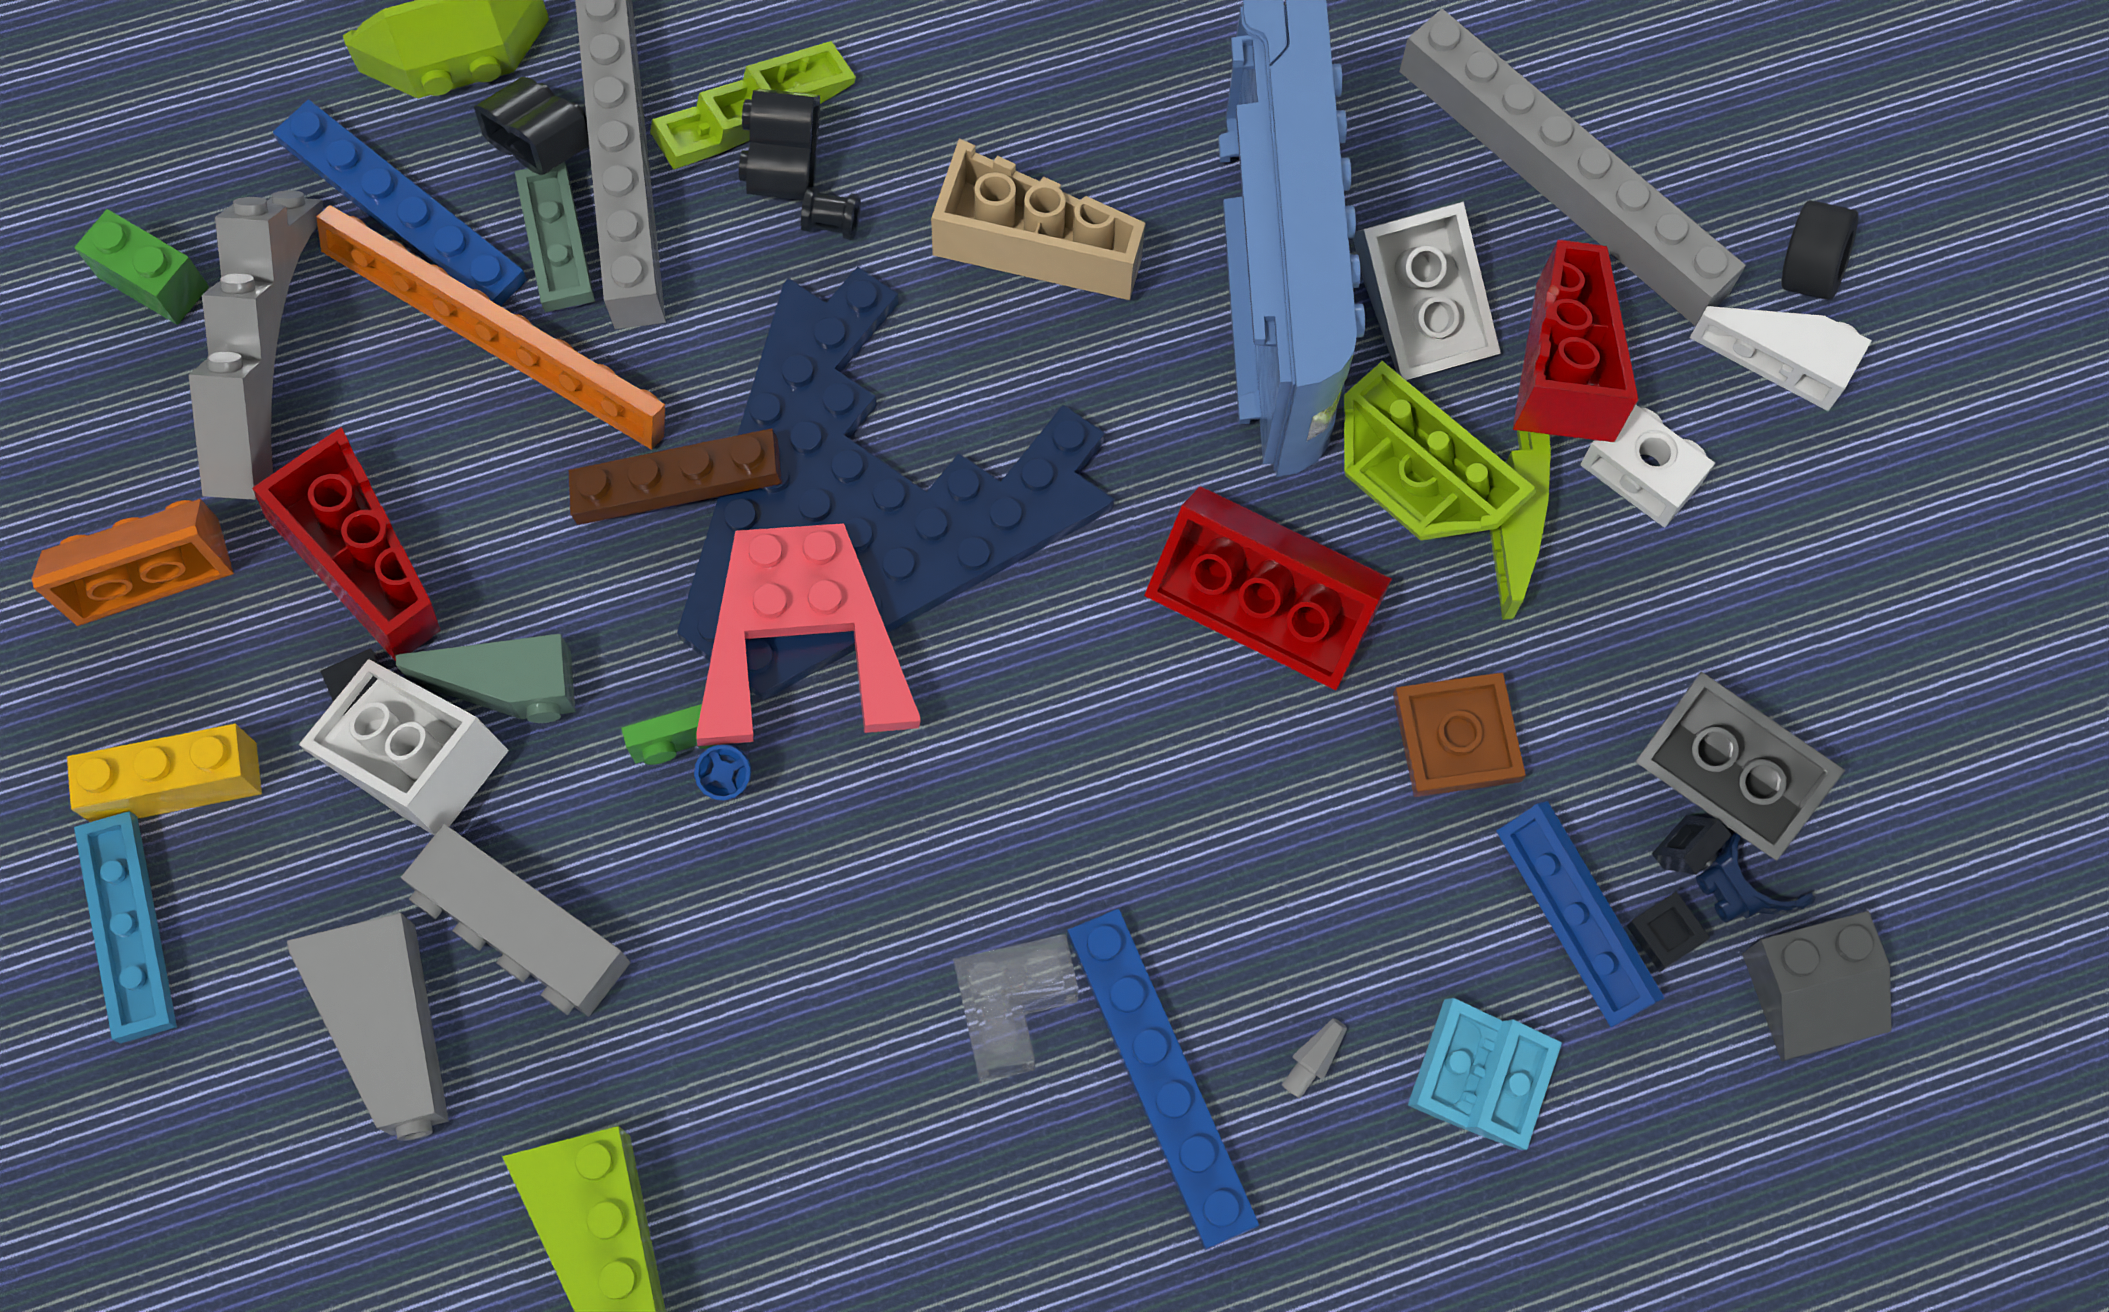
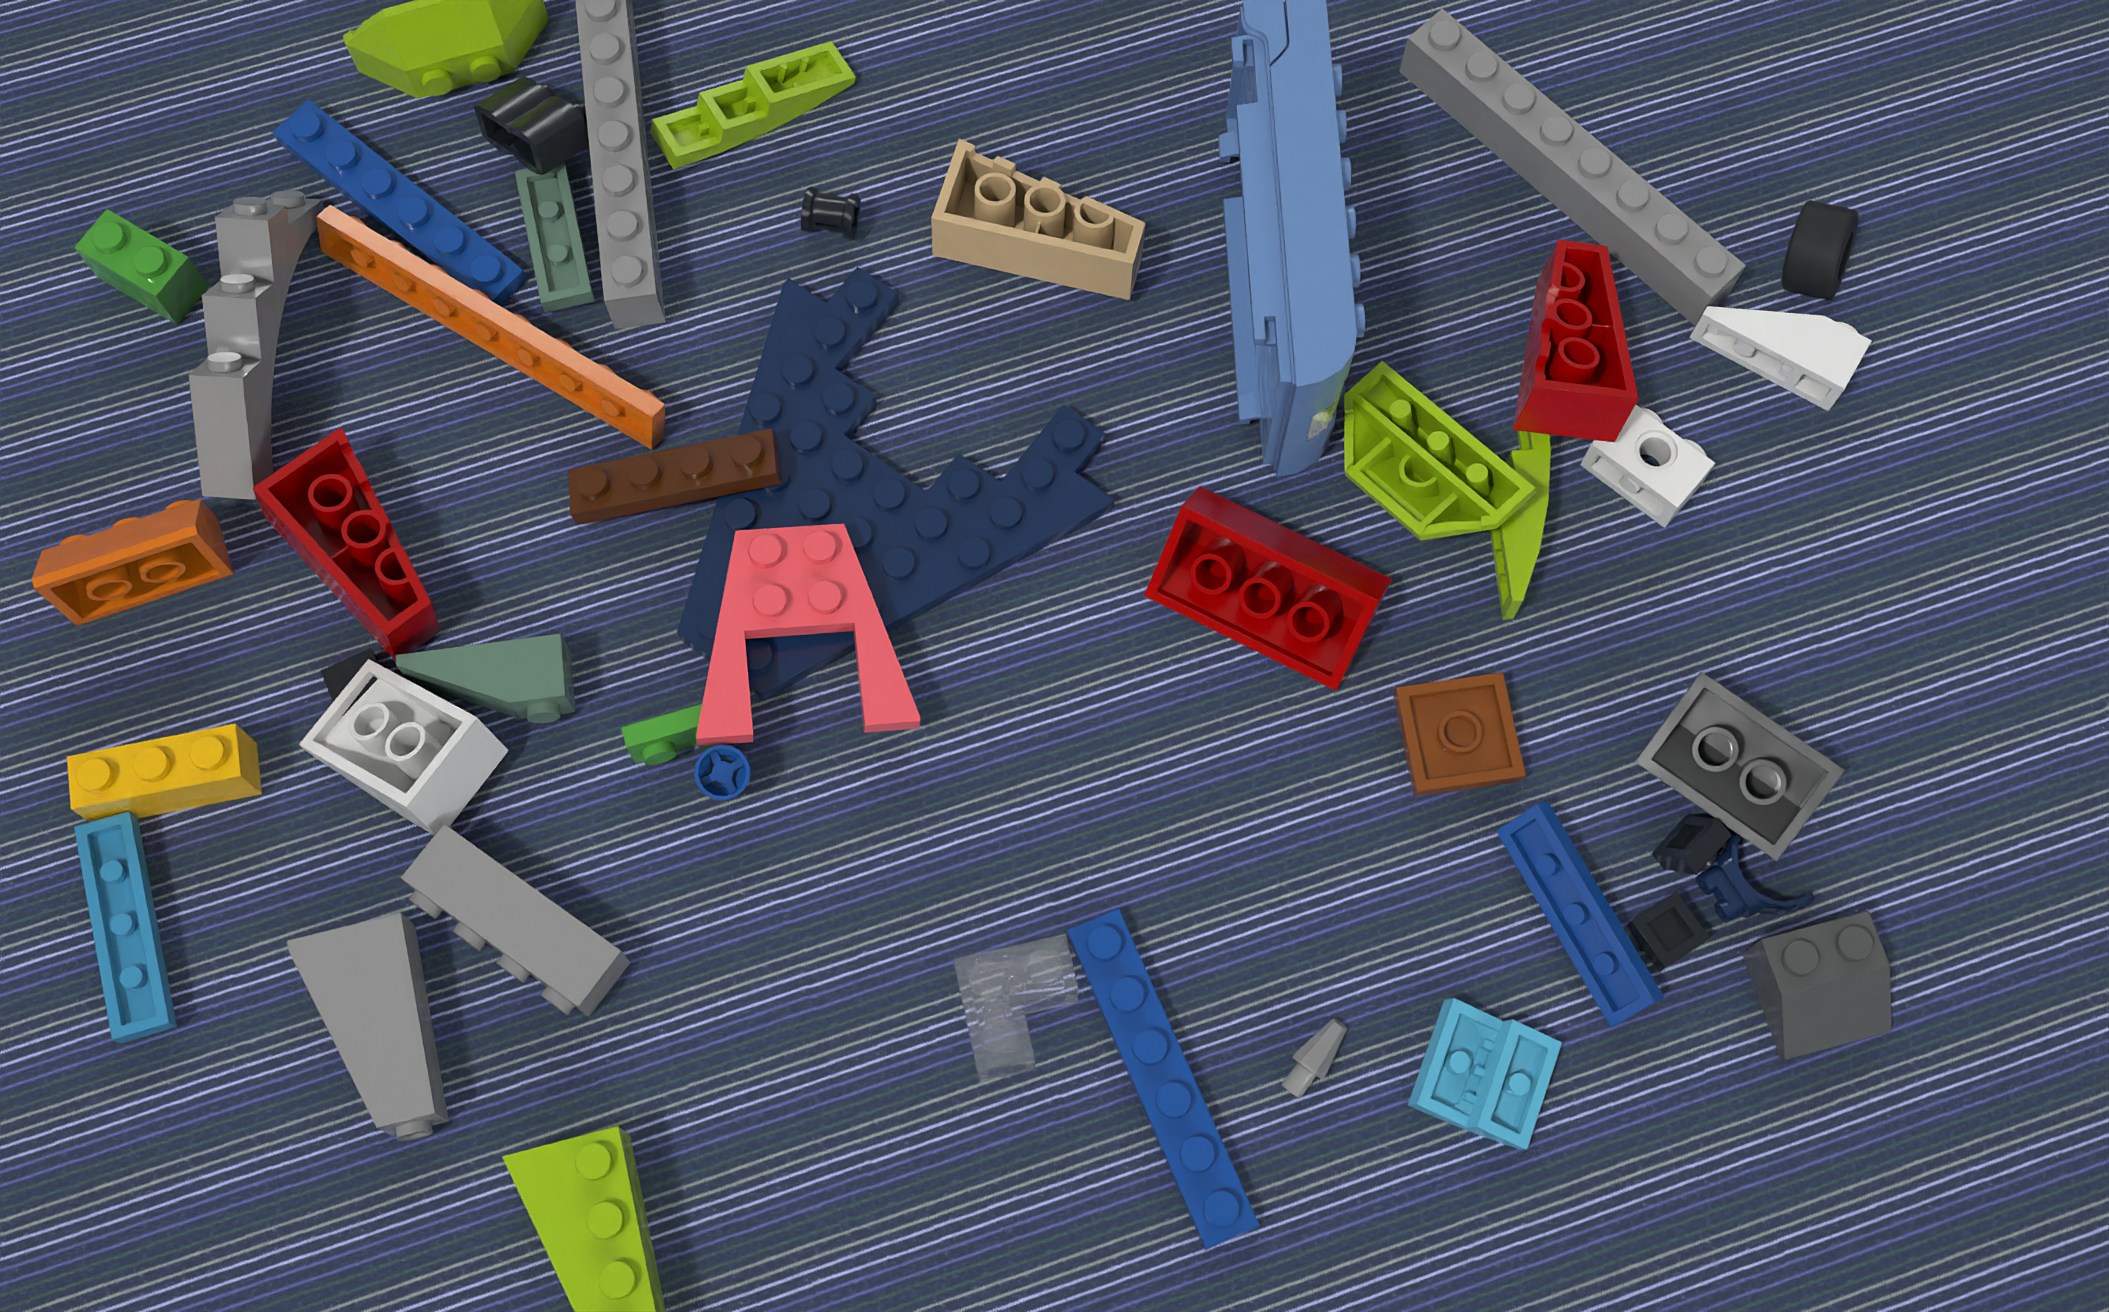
black brick [739,88,820,200] -> none
white slope [1353,202,1501,380] -> none

